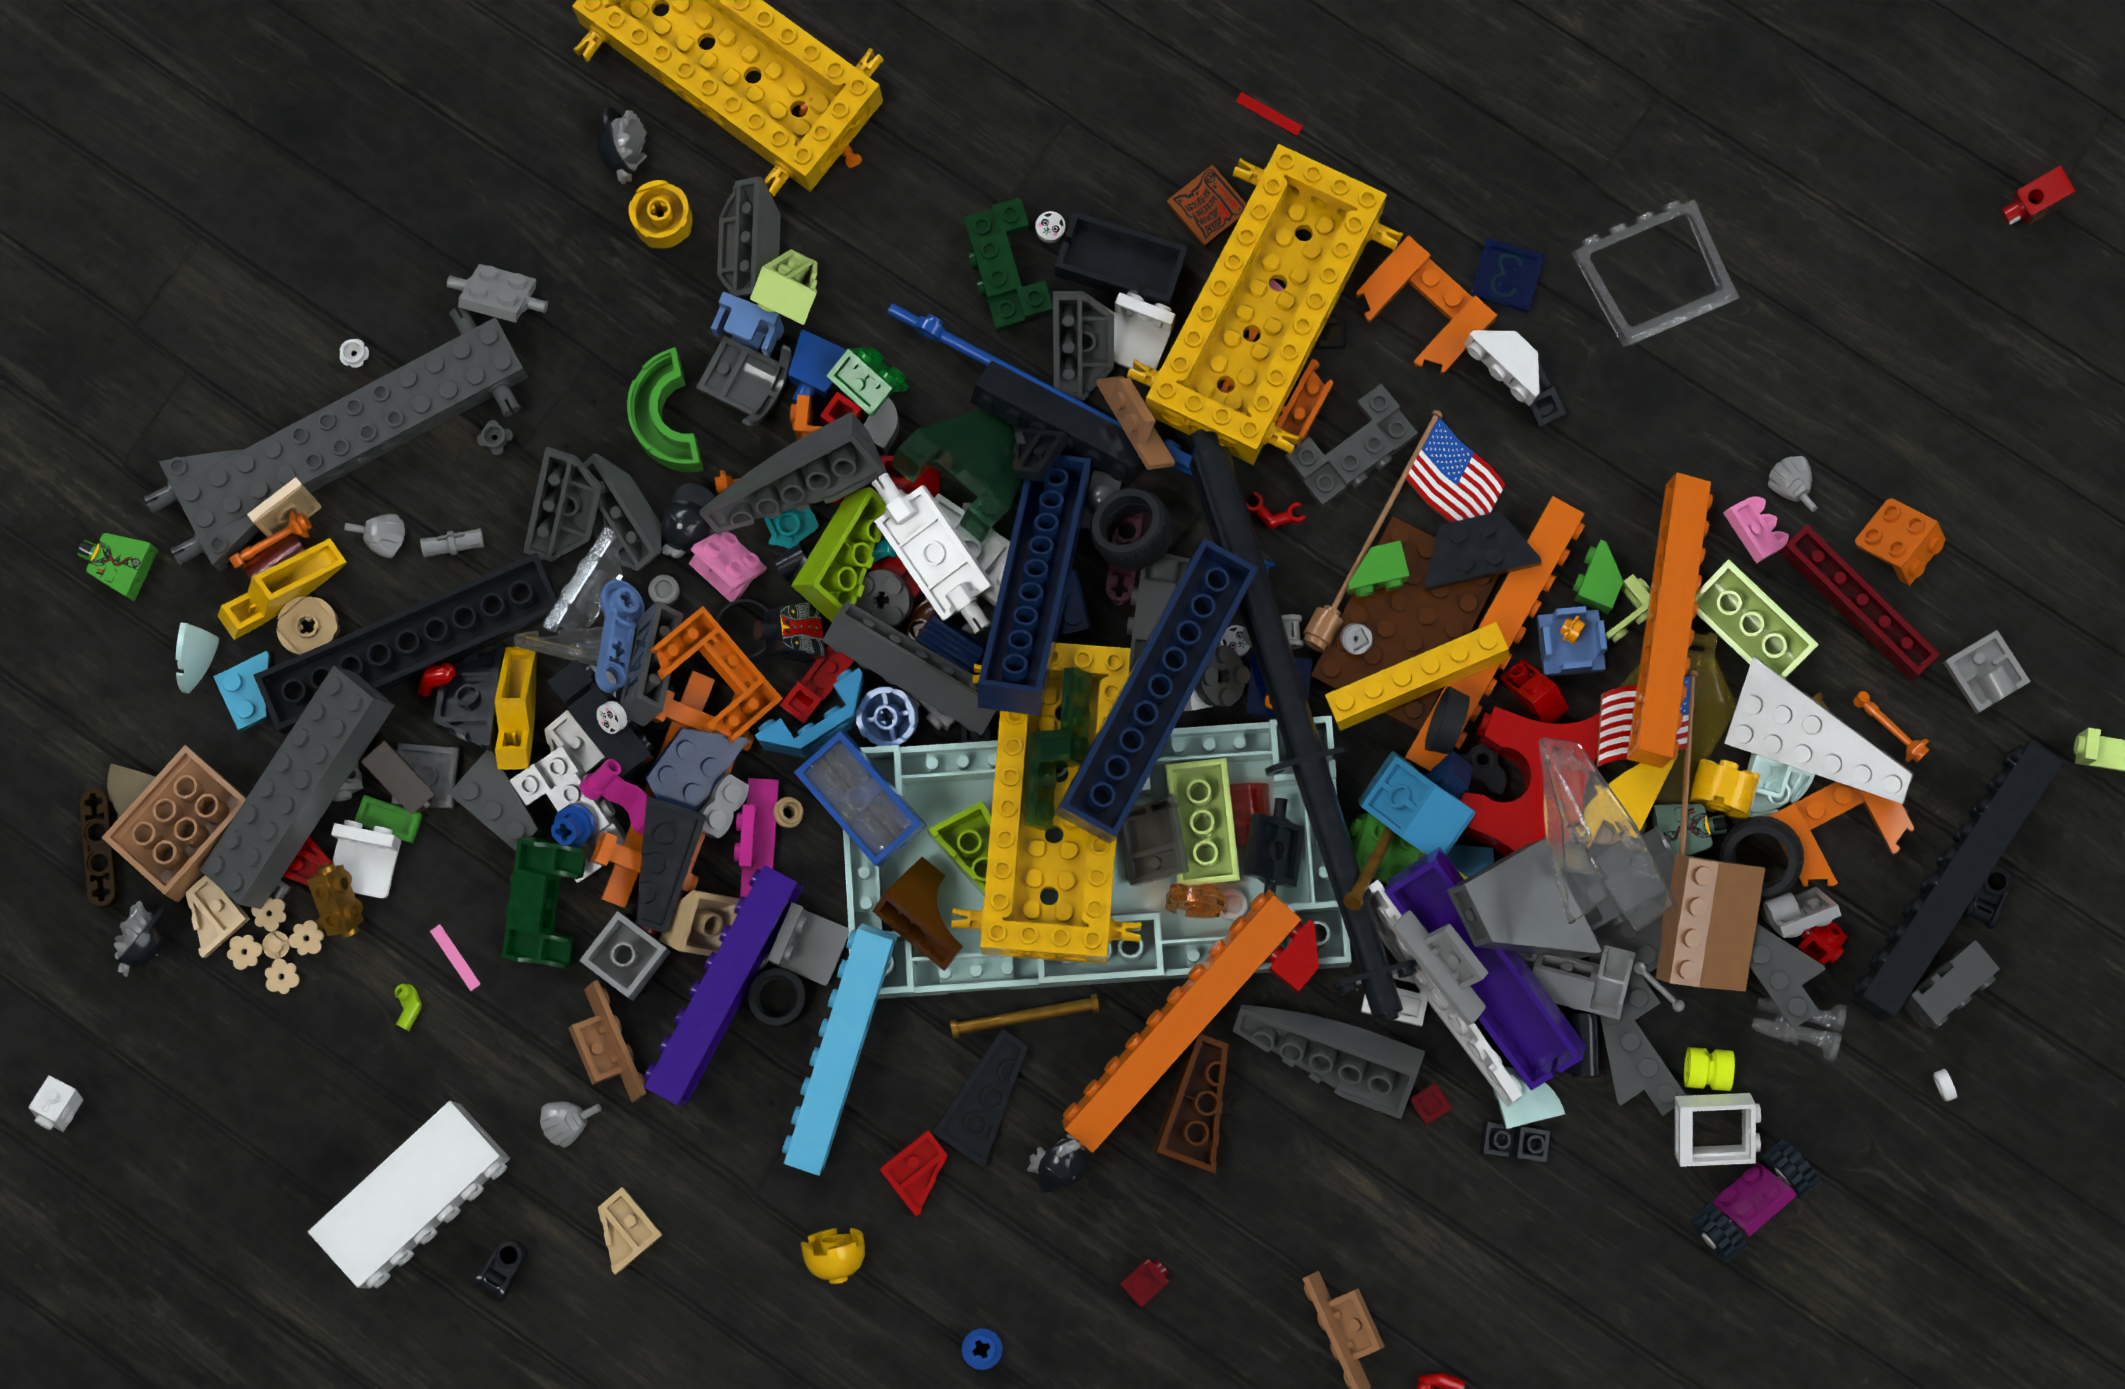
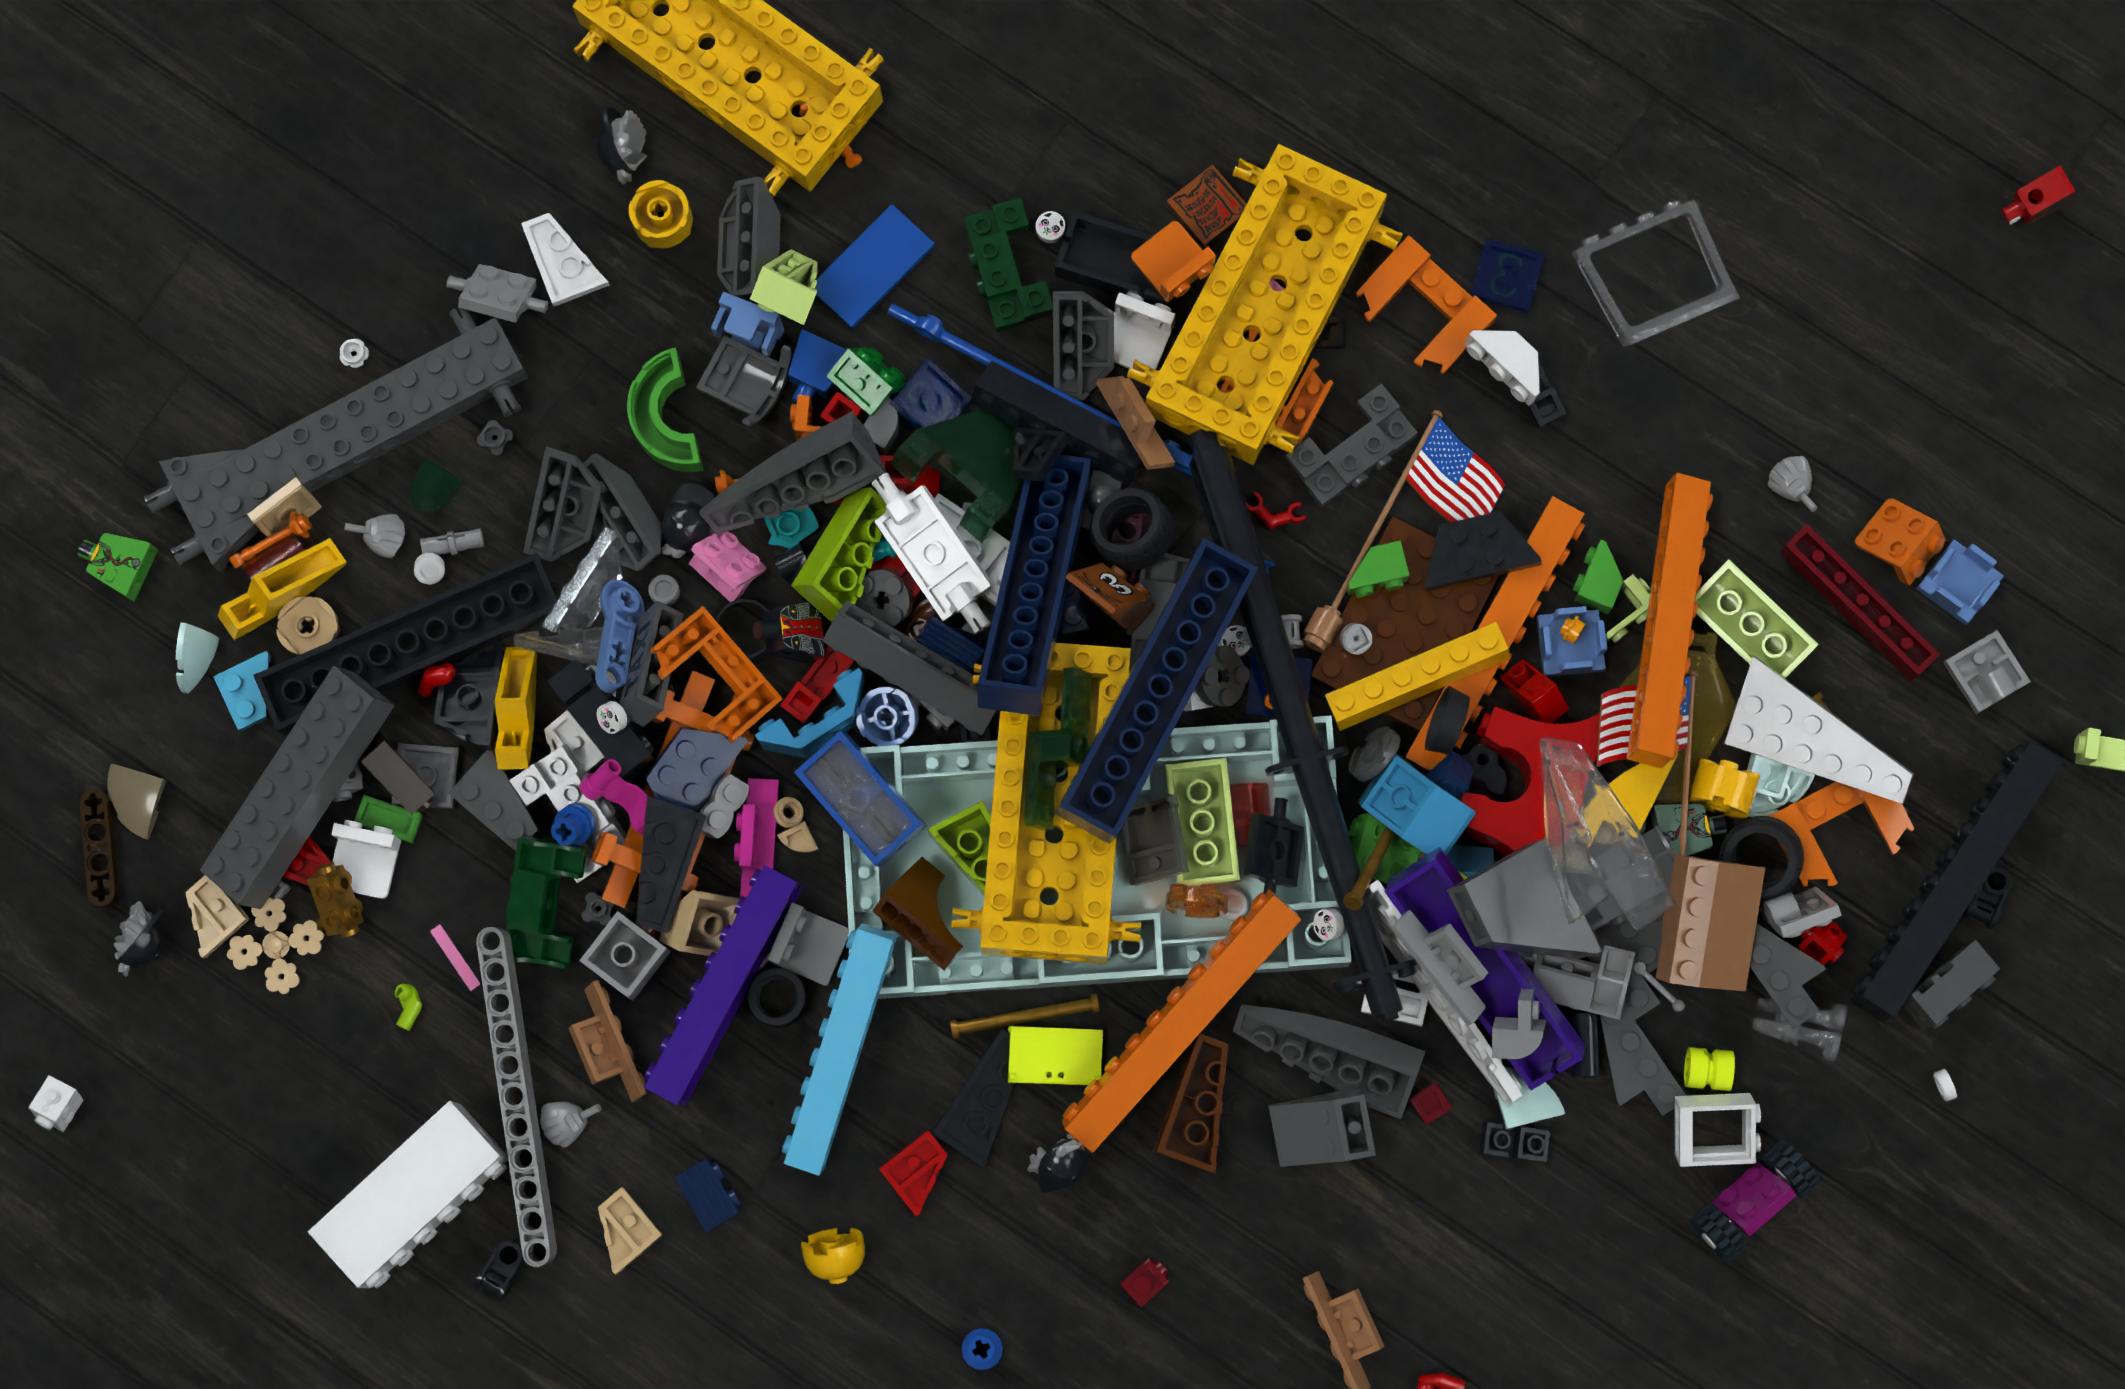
medium nougat slope [101,745,247,902] -> none
red sticker [1235,92,1303,136] -> none
red slope [1268,919,1319,994] -> none
bright pink plate [1723,497,1789,564] -> none
orange piece [1853,691,1930,763] -> none
none -> clear green brick [410,459,463,512]
none -> white tile [414,553,445,585]
none -> light grey beam [476,927,557,1267]
none -> white wing [521,213,609,307]
none -> dark grey plate [582,892,615,926]
none -> dark blue brick [674,1159,741,1233]
none -> tan tile [777,821,819,853]
none -> blue tile [815,204,935,330]
none -> clear blue tile [890,358,972,444]
none -> neon yellow door [1008,1026,1103,1085]
none -> dark orange slope [1065,563,1155,634]
none -> orange bracket [1131,221,1216,302]
none -> dark grey slope [1268,1087,1376,1167]
none -> white tile [1313,908,1344,941]
none -> dark grey tile [1348,726,1400,782]
none -> light grey brick [1492,989,1546,1059]
none -> medium blue panel [1916,539,2004,625]

